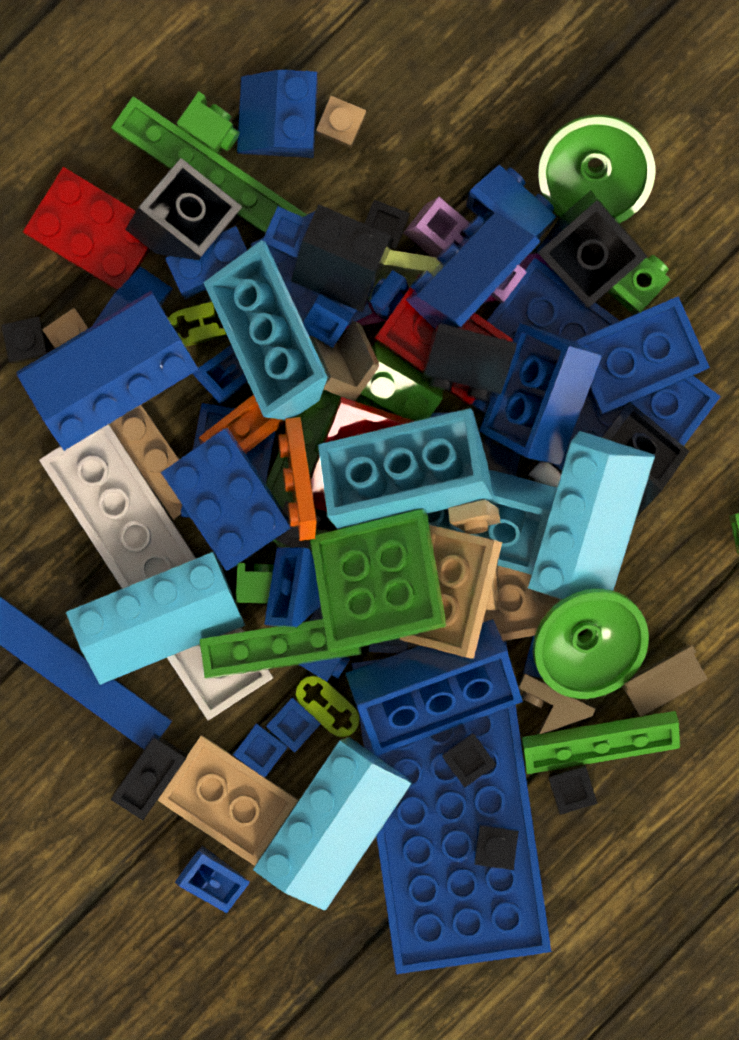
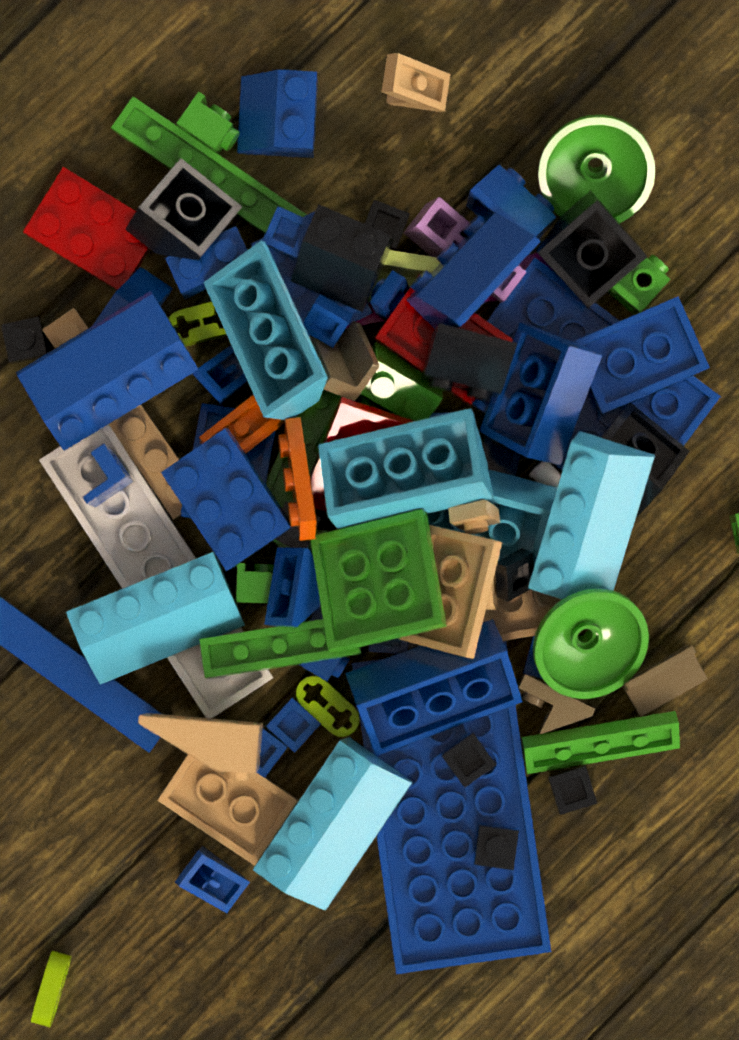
black plate [110,733,187,820] -> none
tan plate [316,96,366,148] -> none
none -> lime beam [31,950,72,1028]
none -> blue panel [82,444,134,507]
none -> tan slope [138,713,263,780]
none -> tan slope [382,53,450,112]
none -> black plate [495,548,534,602]

